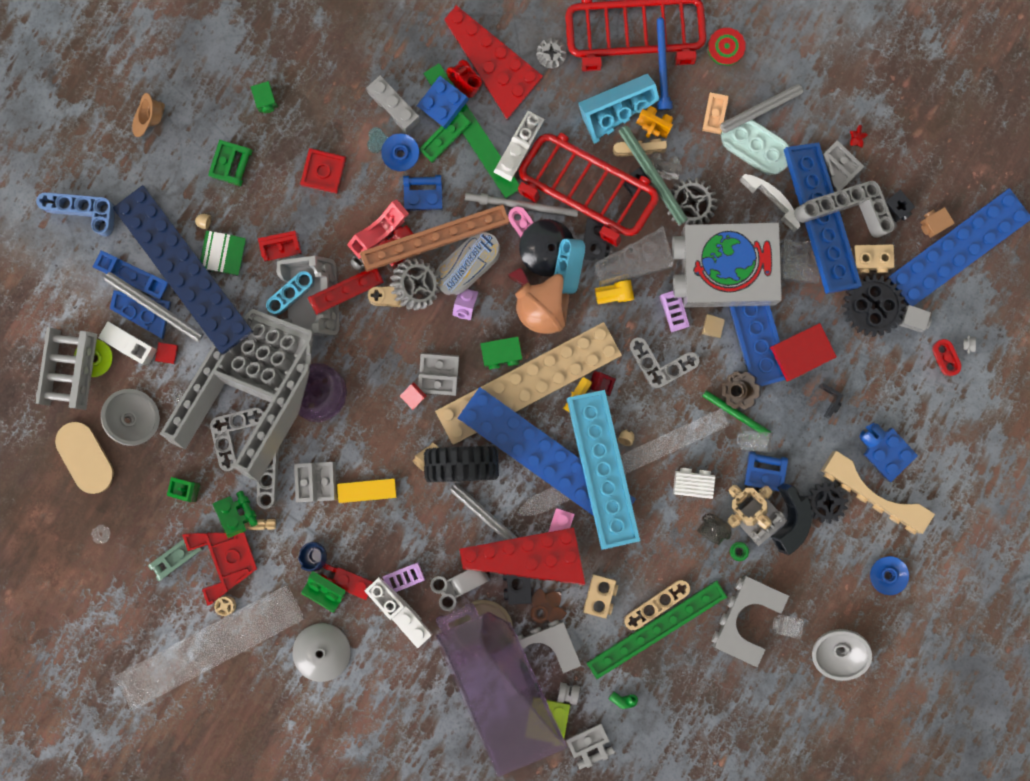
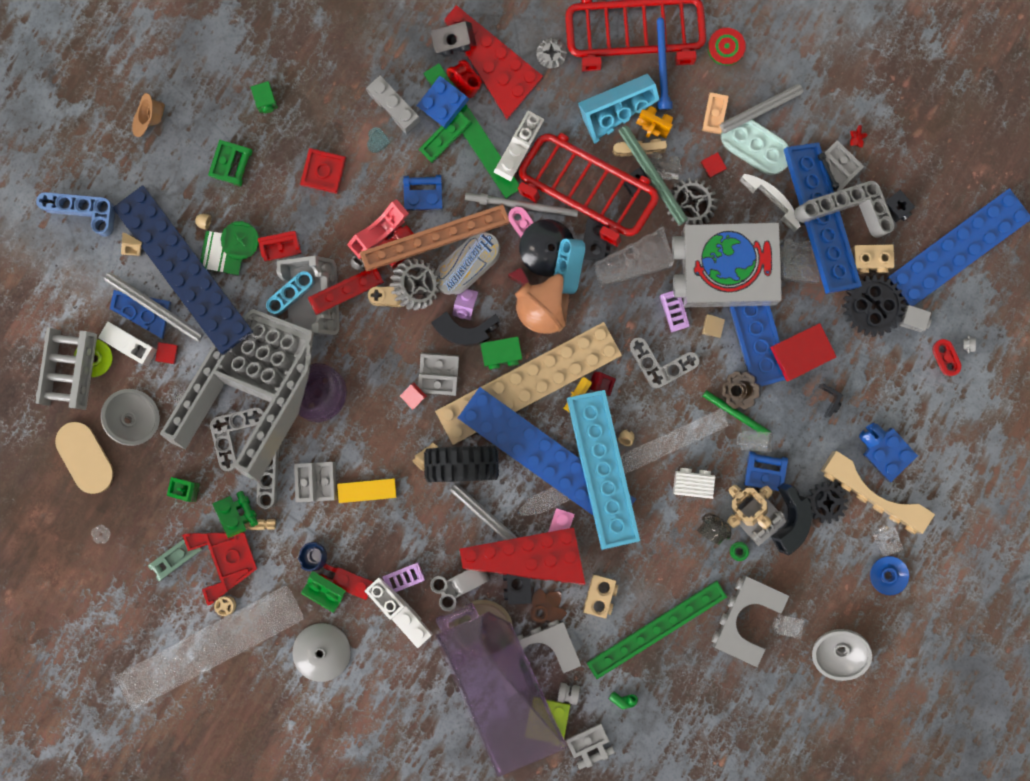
blue slope [93,250,169,300] -> none
blue dish [381,134,419,171] -> none
yellow piece [595,280,635,305] -> none
tan beam [624,580,690,630] -> none
medium nougat brick [920,207,955,238] -> none
none -> tan slope [121,232,142,256]
none -> green tile [220,221,259,260]
none -> brick [431,21,476,57]
none -> black arch [431,311,500,346]
none -> red tile [700,152,727,179]
none -> black hinge [818,153,839,189]
none -> clear brick [873,525,904,556]

